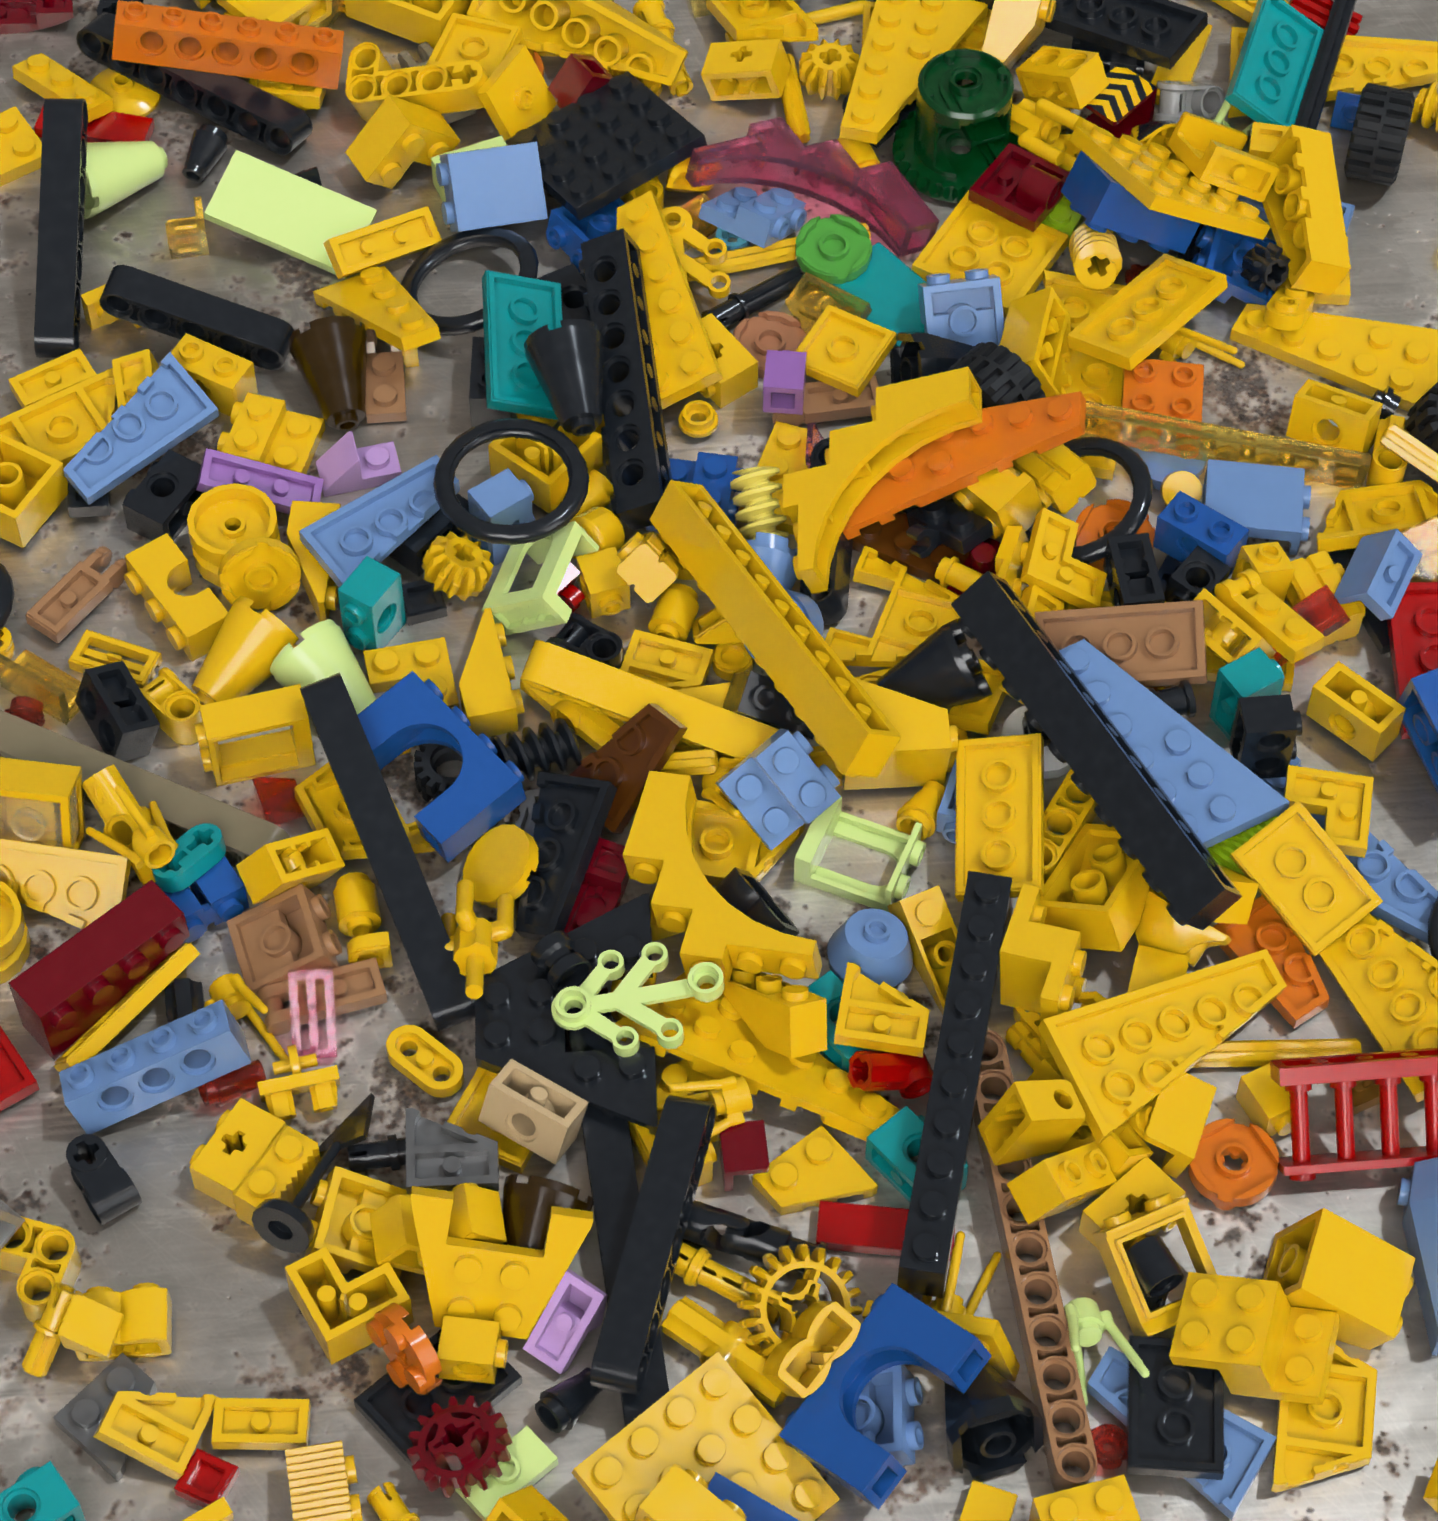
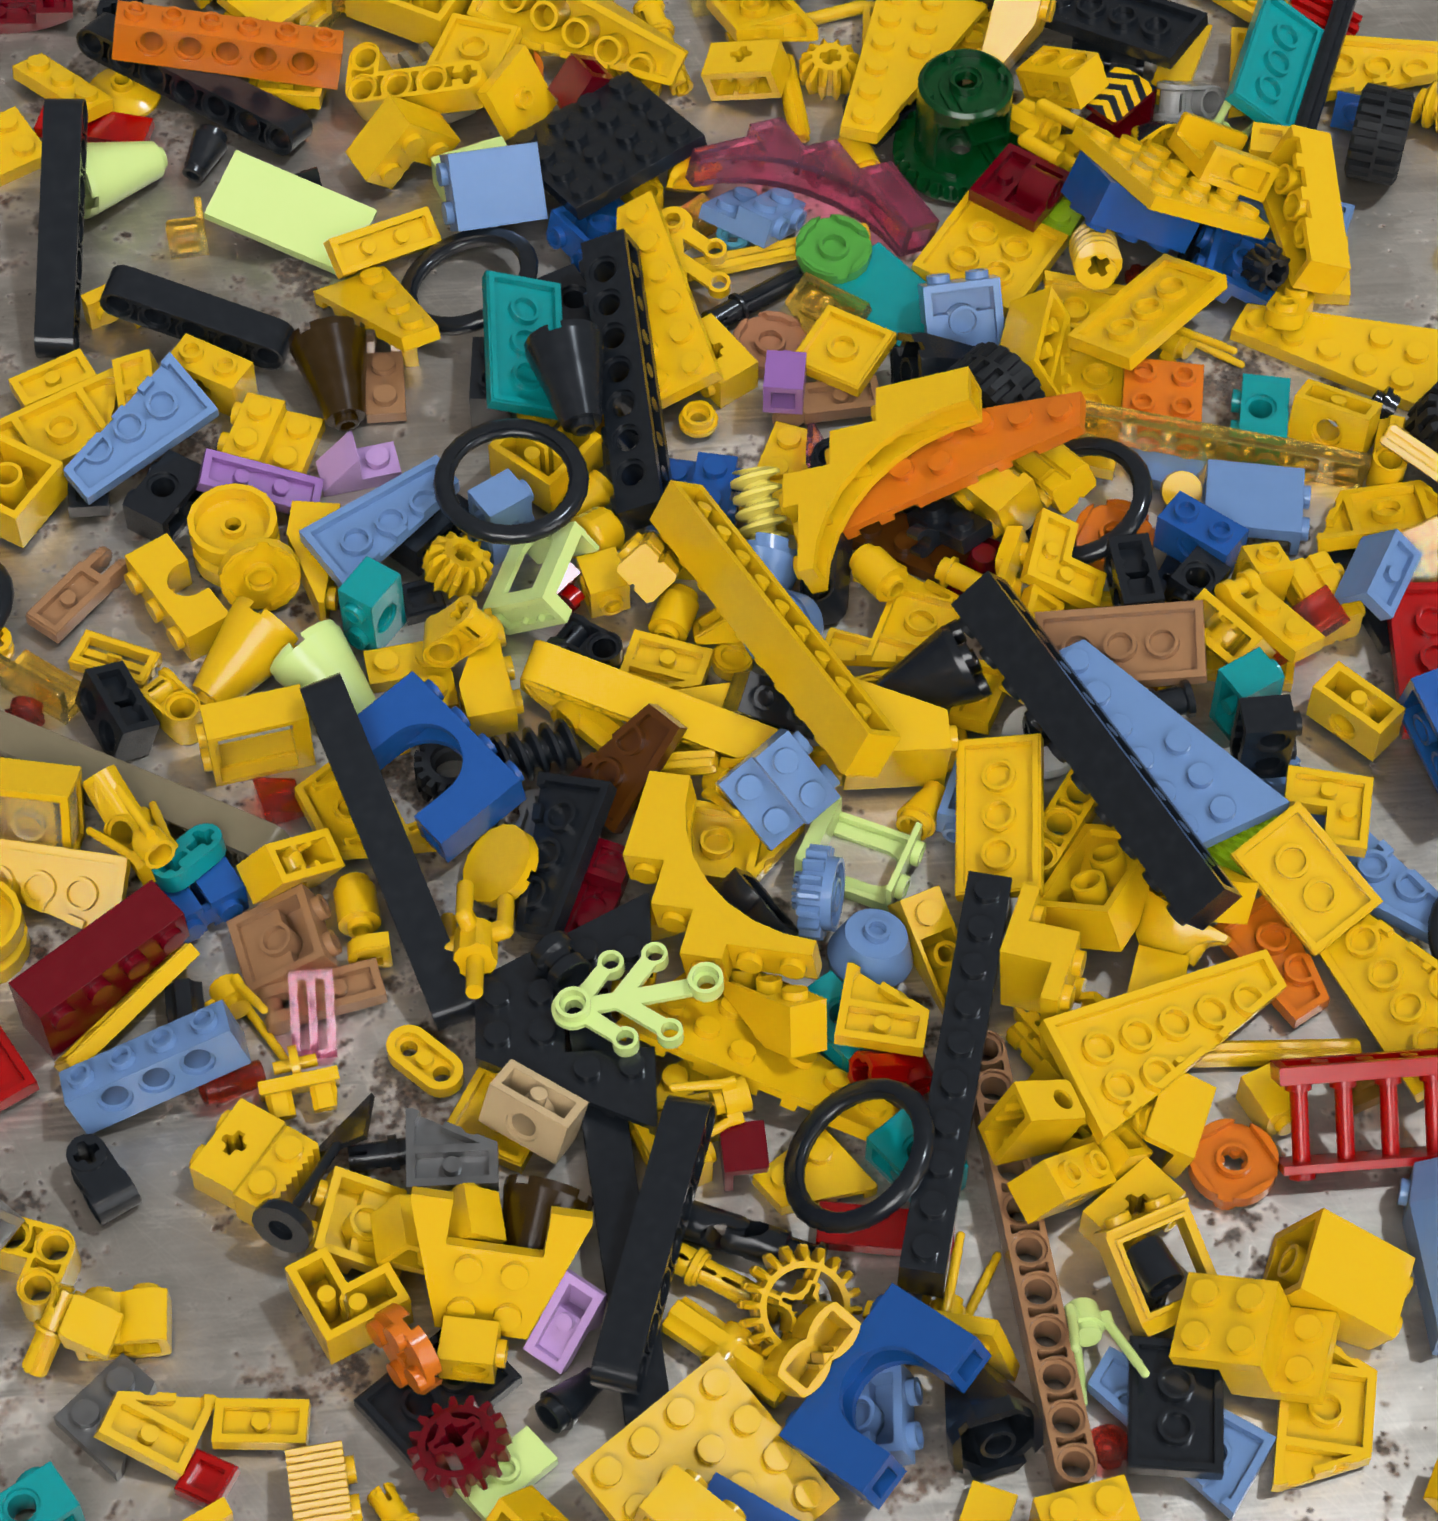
none -> yellow piece [422,595,501,669]
none -> black wedge [783,1078,935,1233]
none -> medium blue gear [791,844,845,941]
none -> yellow brick [849,544,908,602]
none -> teal brick [1228,373,1291,465]

